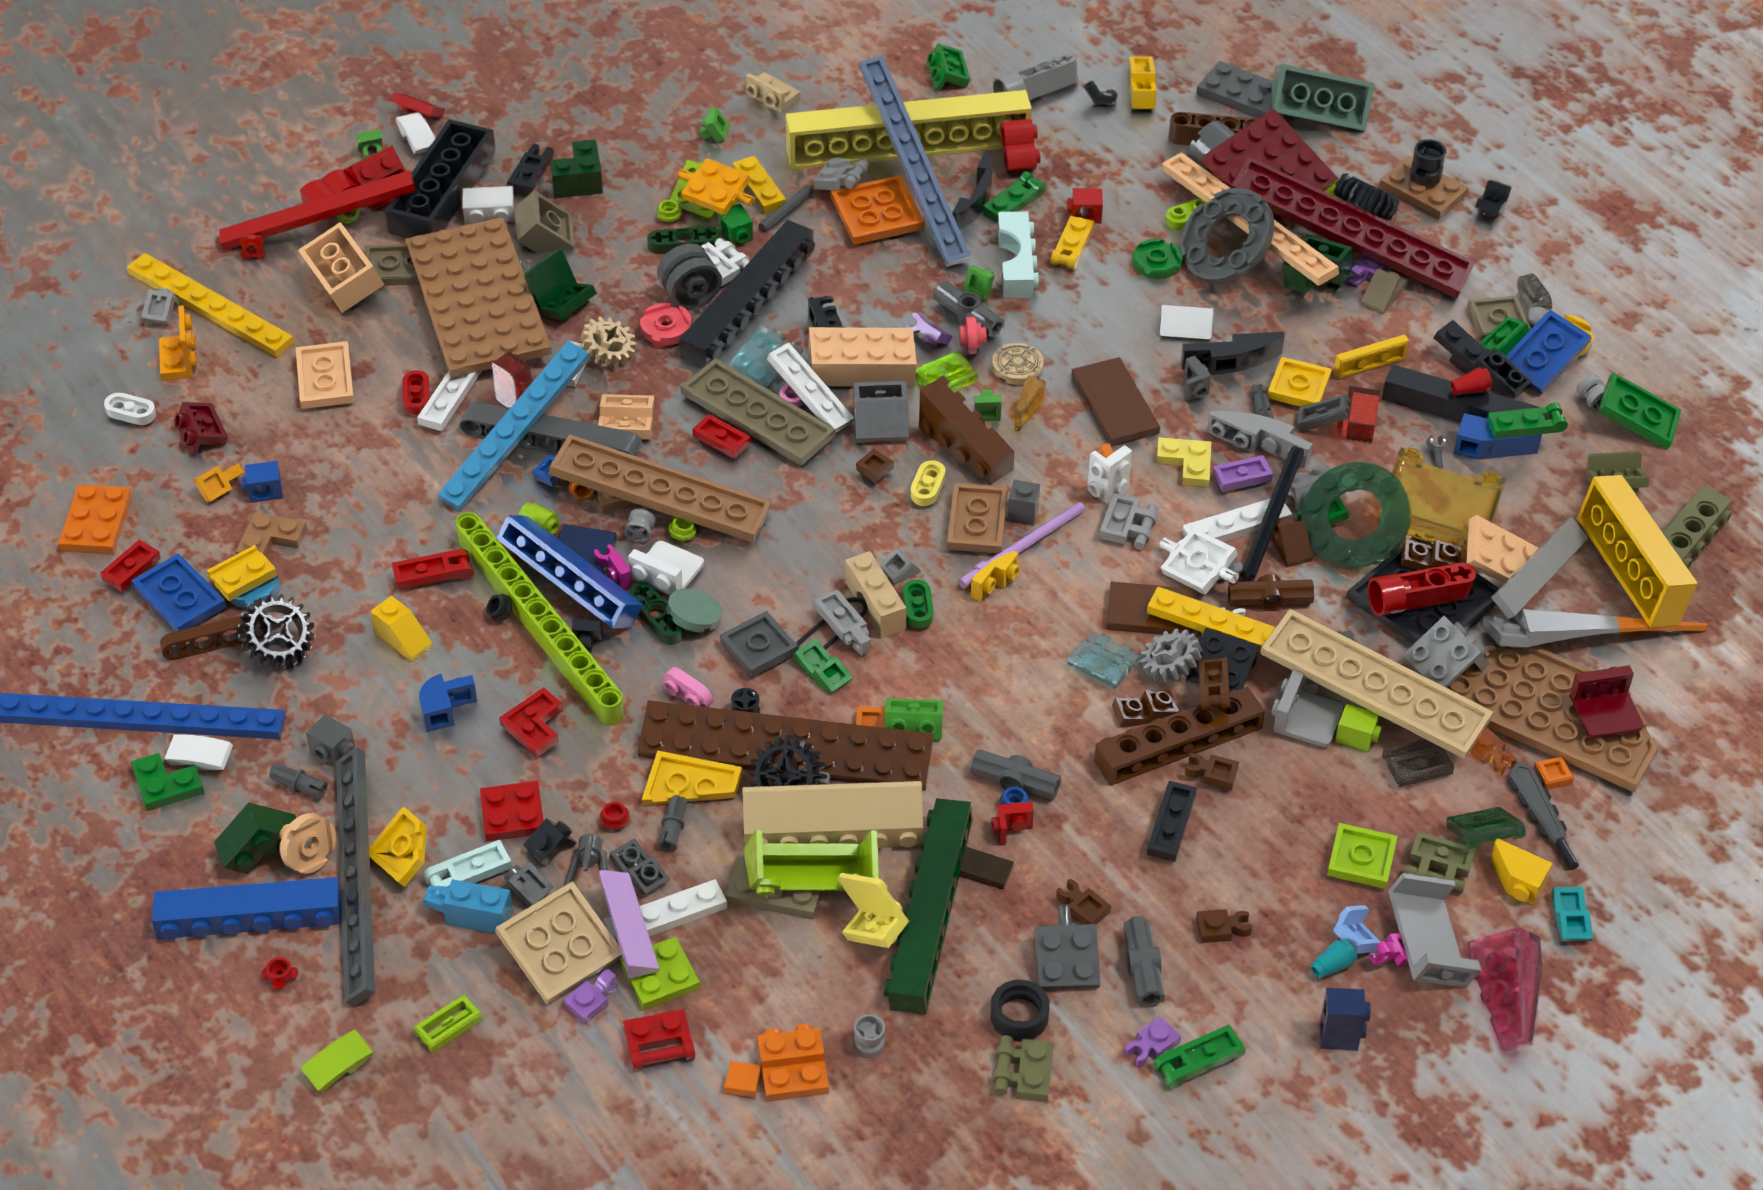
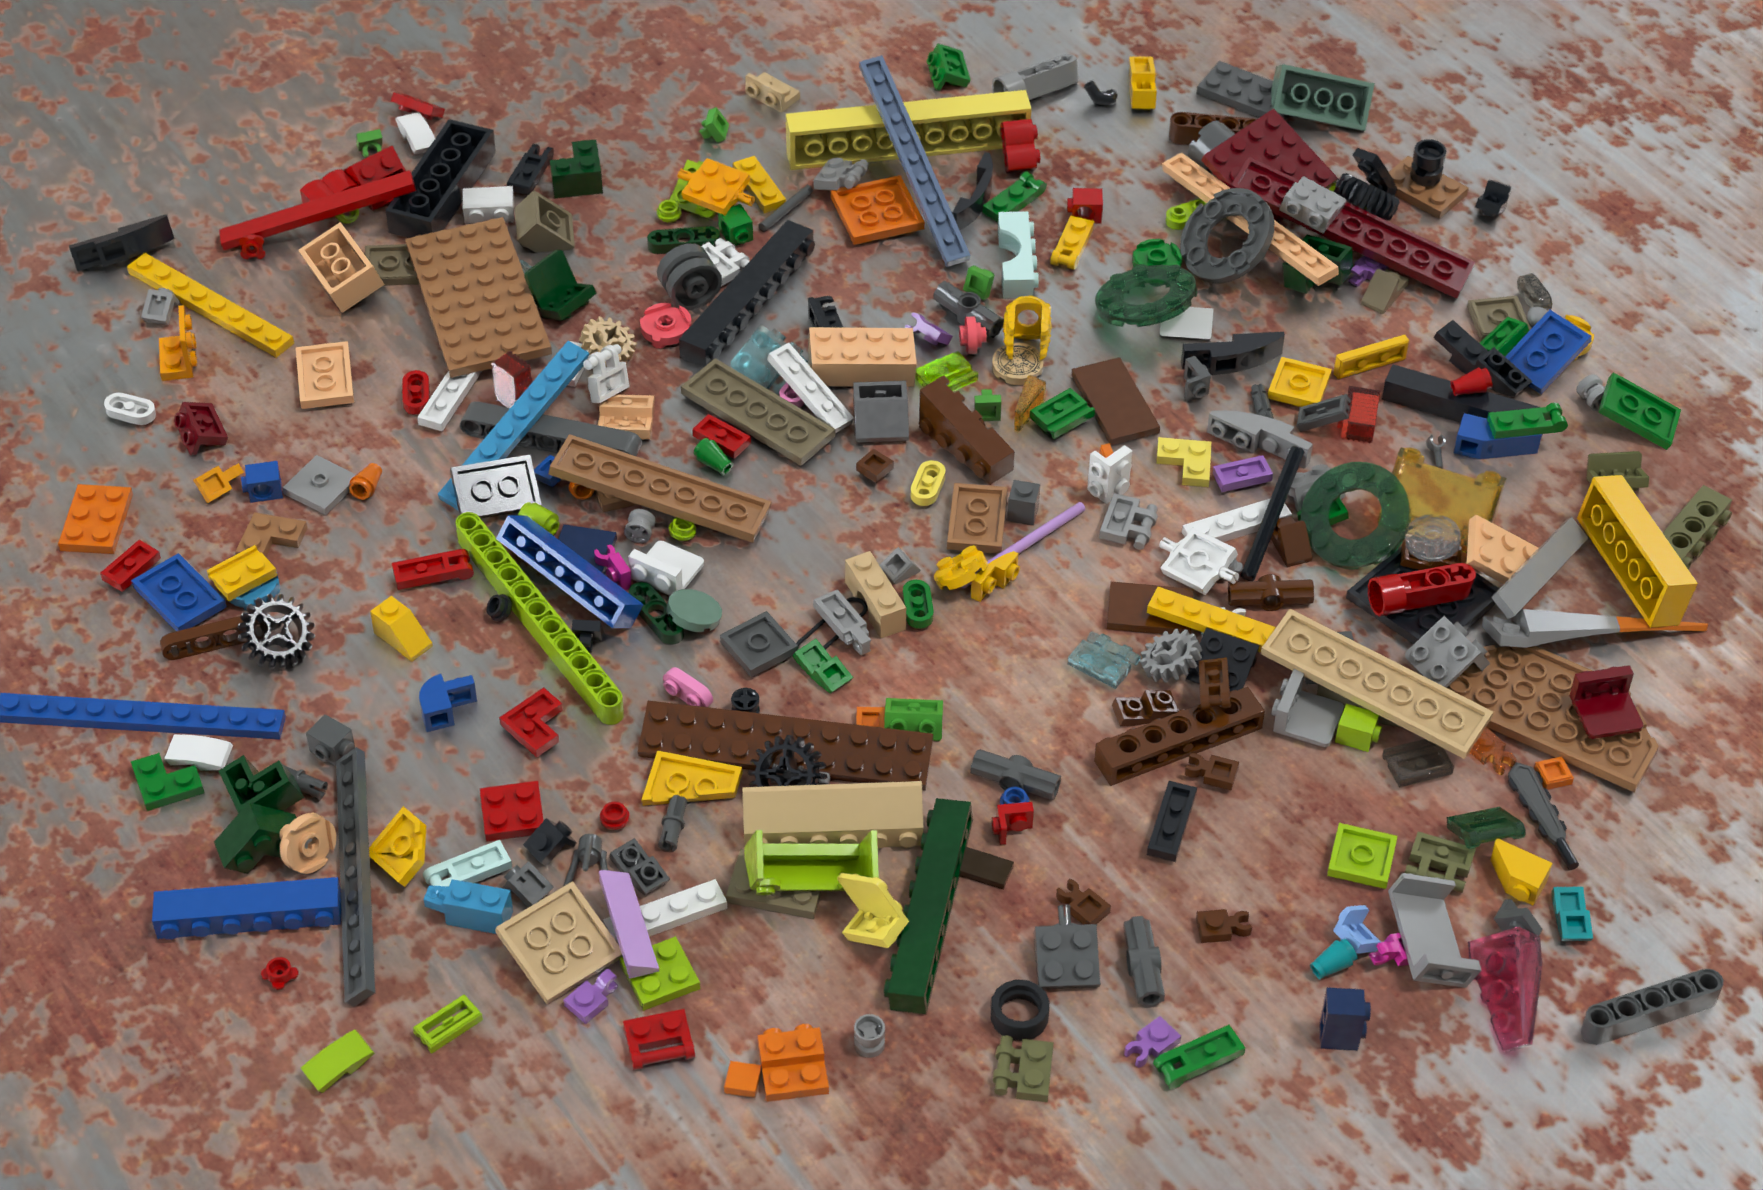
none -> black slope [69,214,175,272]
none -> dark green brick [218,755,304,813]
none -> light grey plate [282,455,356,515]
none -> orange cone [349,463,382,500]
none -> plate [450,455,542,519]
none -> white plate [583,344,629,403]
none -> green cone [693,438,733,475]
none -> yellow plate [934,545,988,590]
none -> yellow piece [1003,295,1052,360]
none -> green plate [1030,388,1095,439]
none -> clear green plate [1095,264,1198,327]
none -> light grey plate [1279,176,1347,234]
none -> black hinge [1352,148,1397,196]
none -> clear tile [1405,514,1461,561]
none -> dark grey bracket [1494,899,1543,941]
none -> dark grey beam [1581,968,1724,1045]

